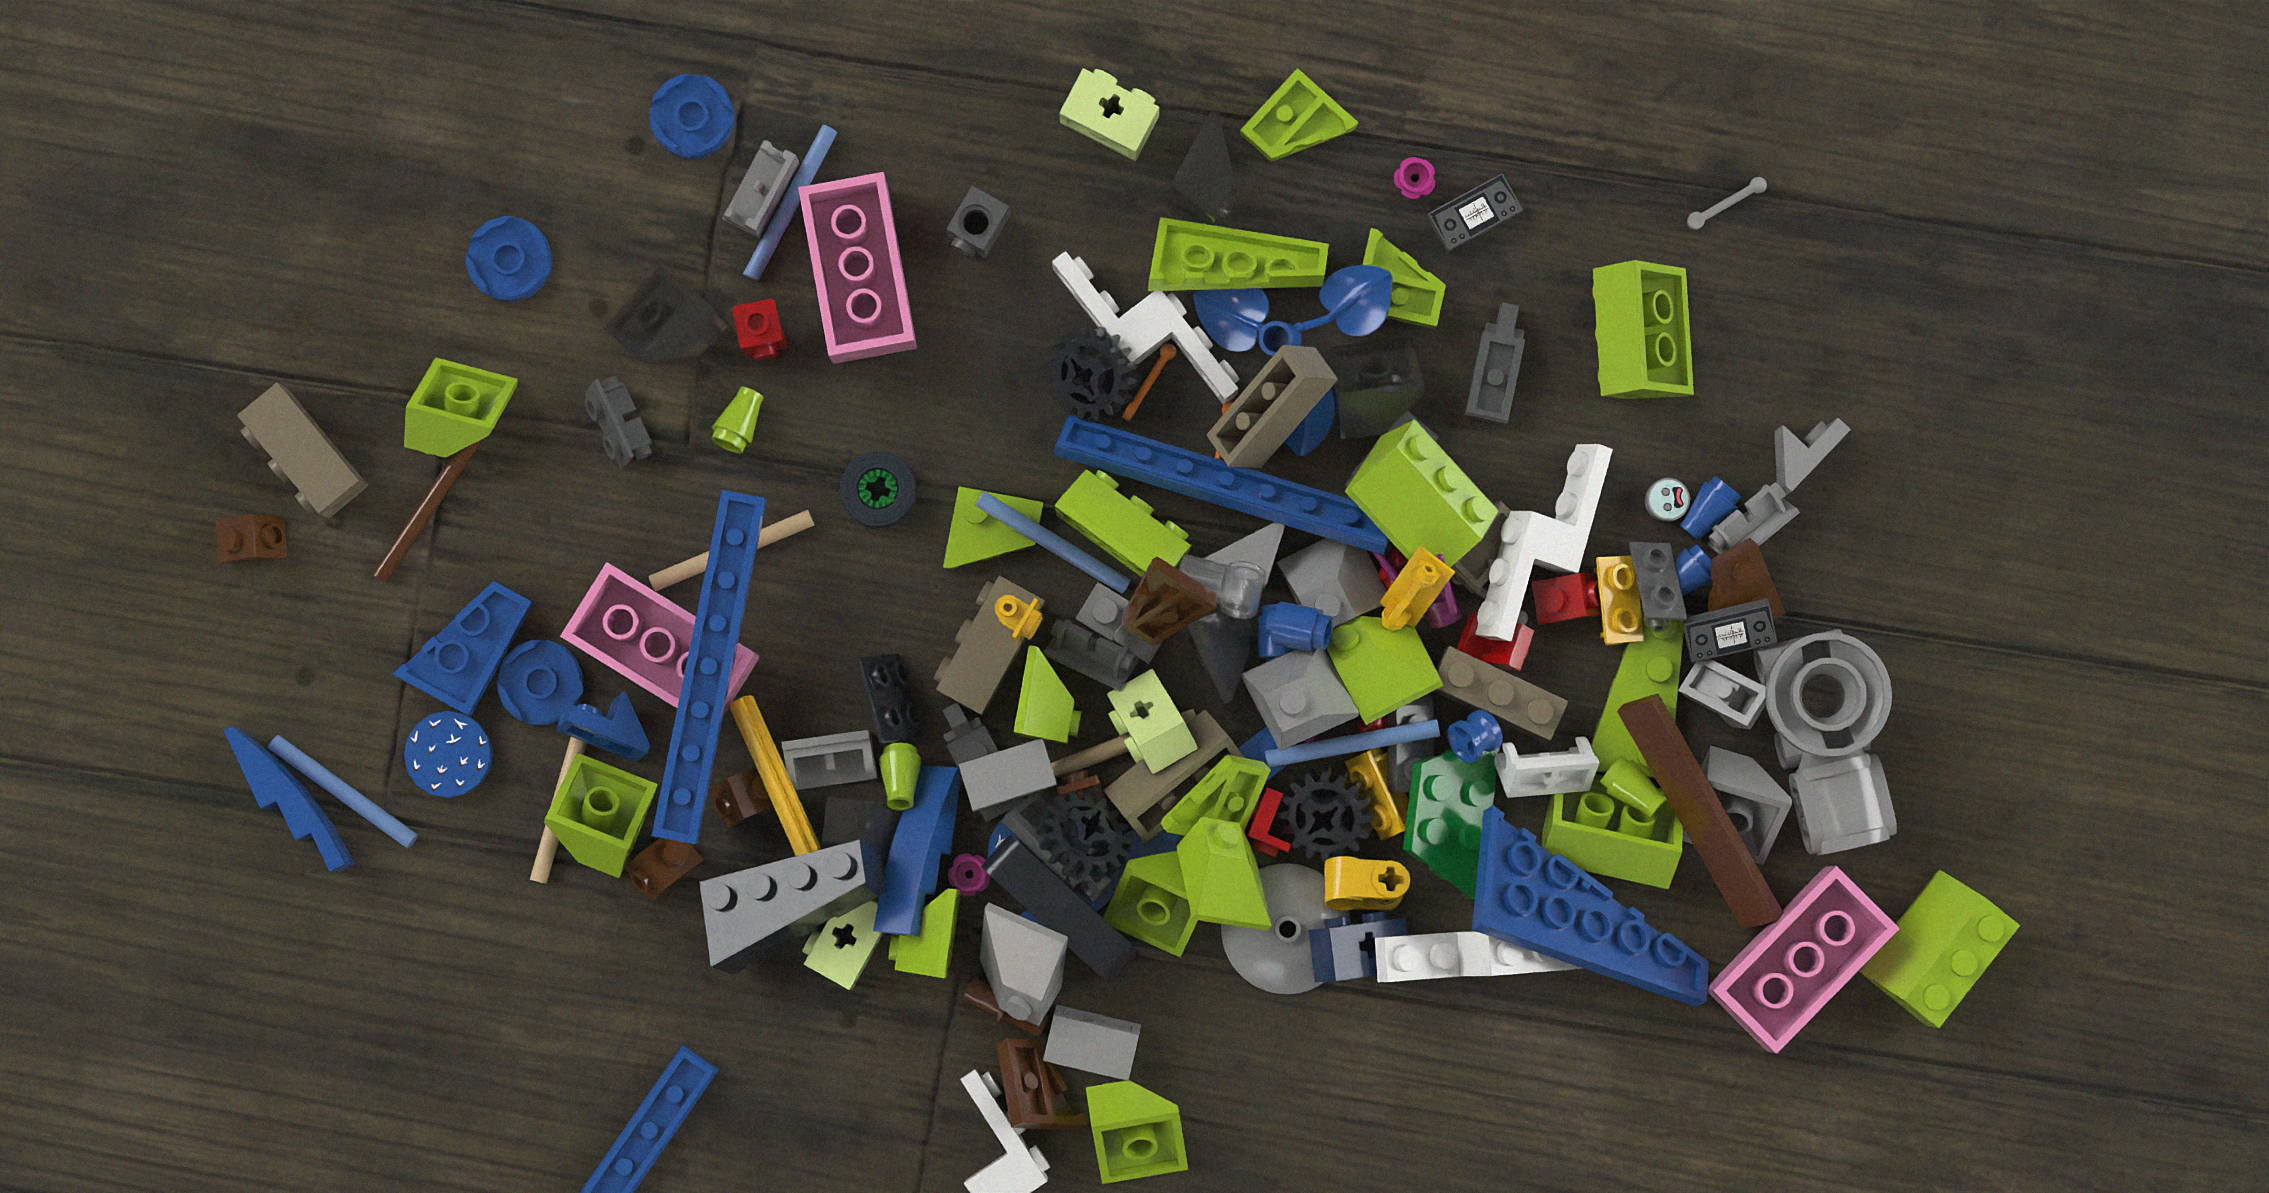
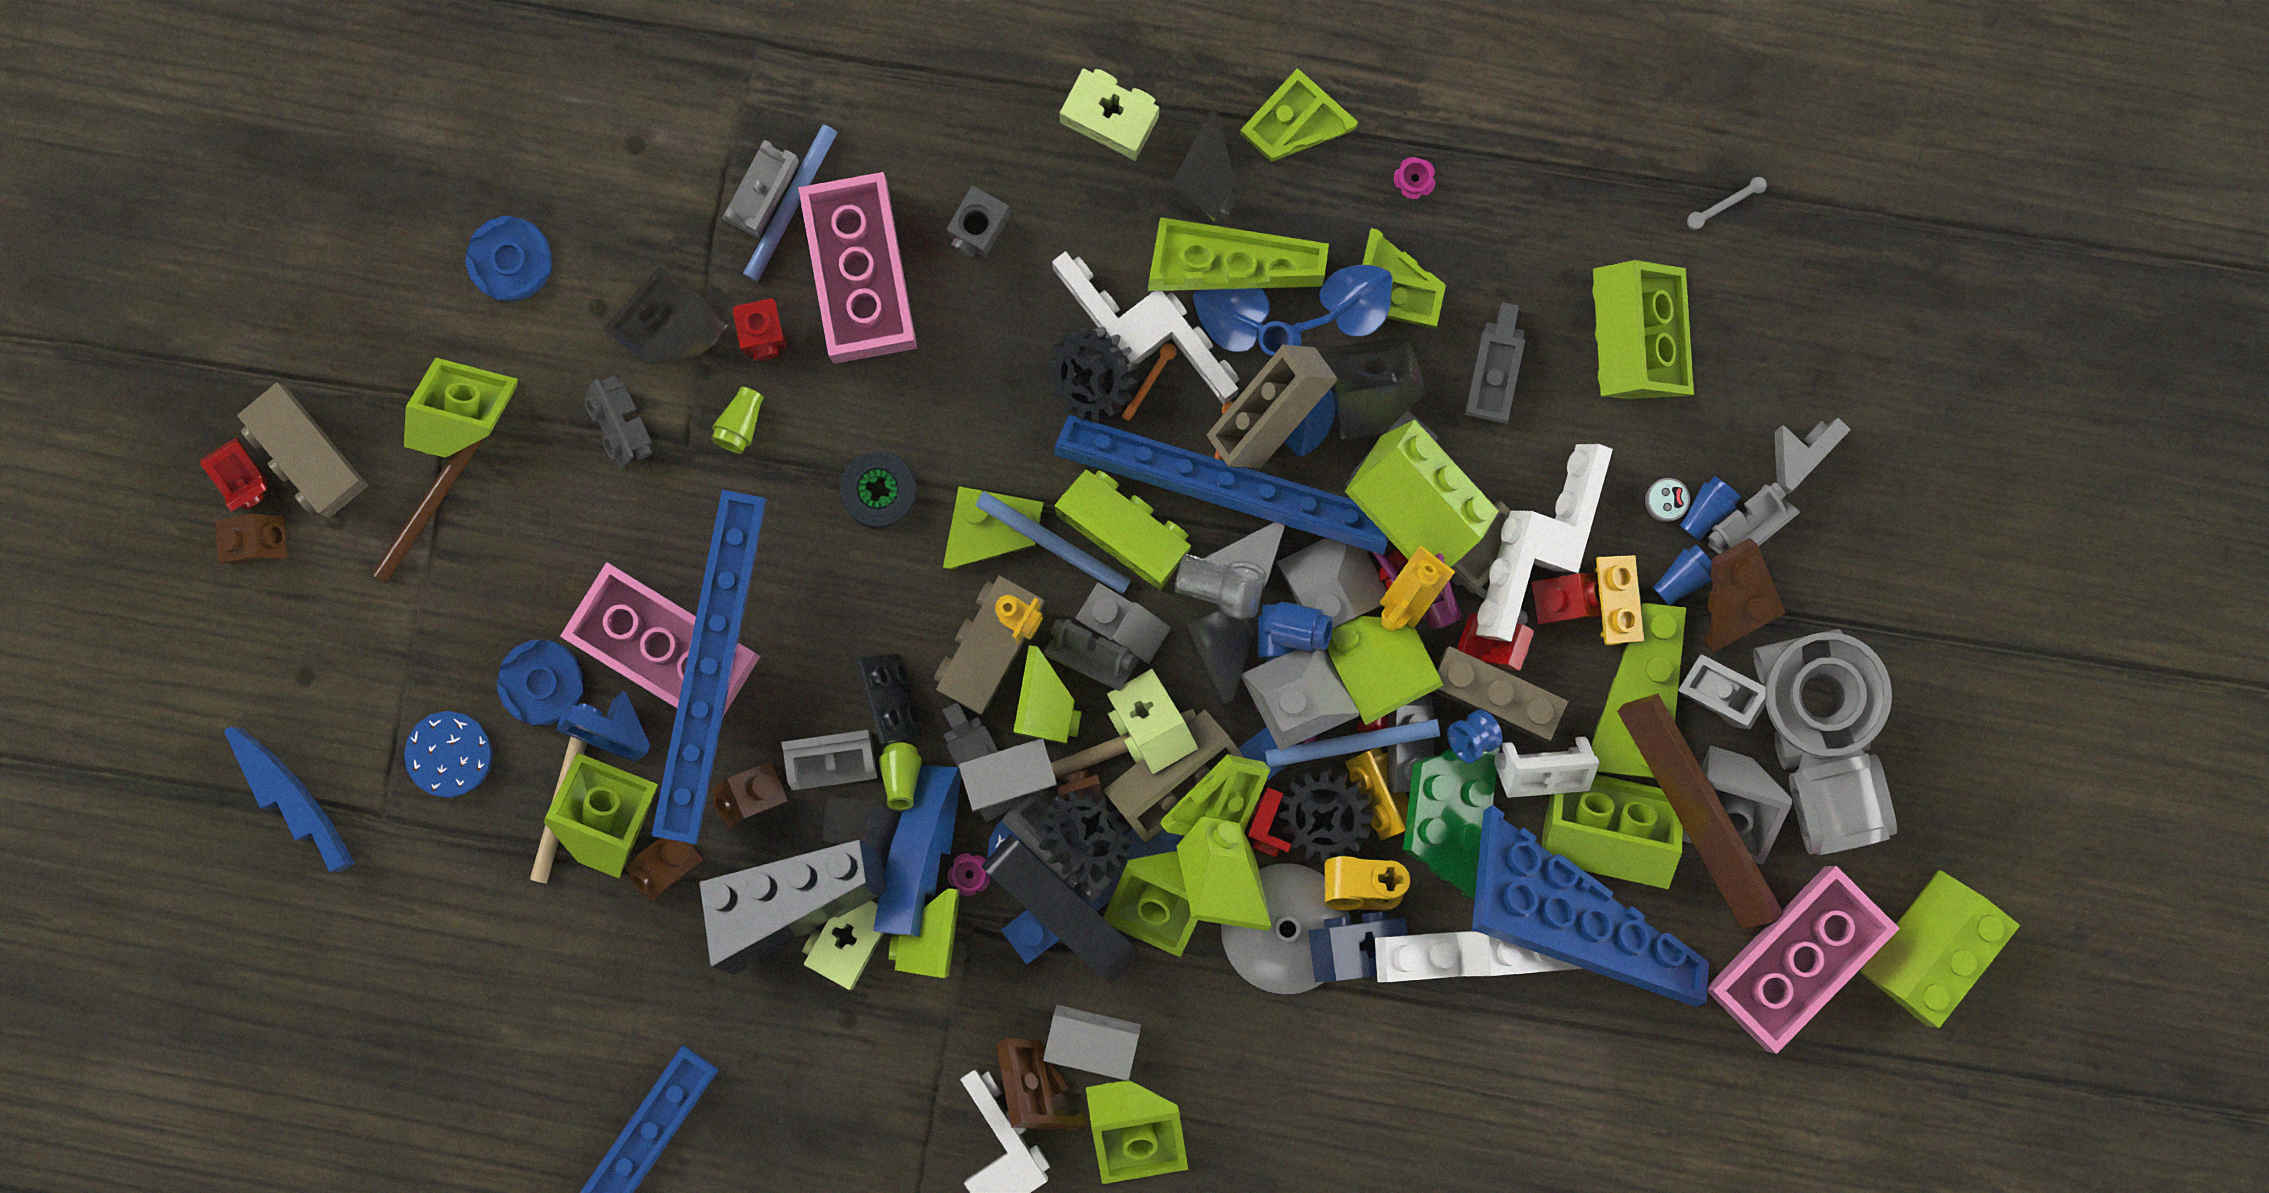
medium blue bar [268,735,418,849] -> none
blue wing [393,581,534,716] -> none
blue tile [649,74,735,159] -> none
tan bar [649,510,814,592] -> none
yellow axle [730,695,820,856] -> none
reddish brown axle [962,975,1049,1037] -> none
light grey slope [980,902,1068,1026] -> none
reddish brown wing [1122,556,1217,647] -> none
tile [1427,173,1523,253] -> none
lime cone [1600,756,1667,818] -> none
flat silver hinge [1629,542,1687,633] -> none
tile [1682,598,1778,663] -> none
none -> red bracket [200,437,267,512]

